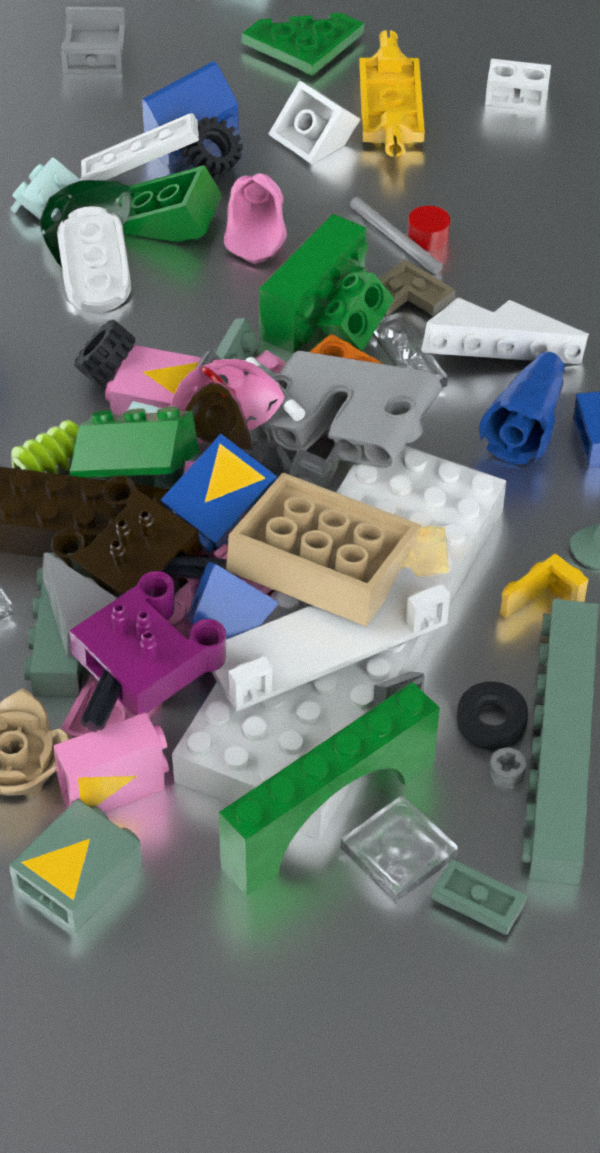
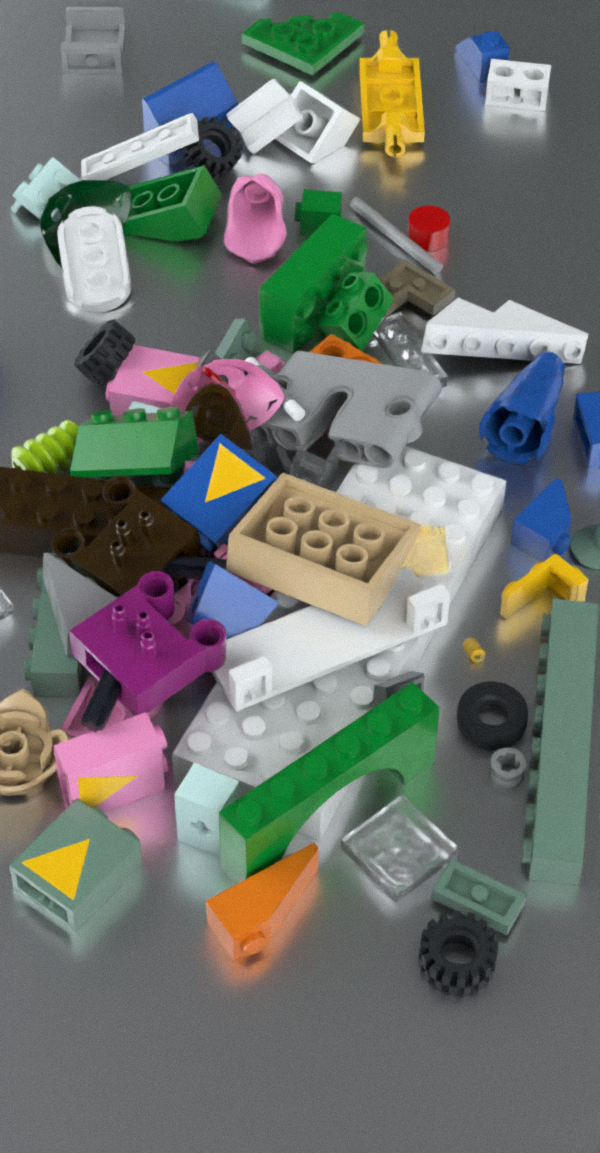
none -> light aqua brick [174,763,239,858]
none -> orange slope [206,843,319,961]
none -> white panel [226,79,303,154]
none -> green brick [294,189,342,236]
none -> black tyre [418,911,498,996]
none -> blue slope [456,31,510,83]
none -> yellow piece [463,638,485,662]
none -> blue slope [510,478,572,562]

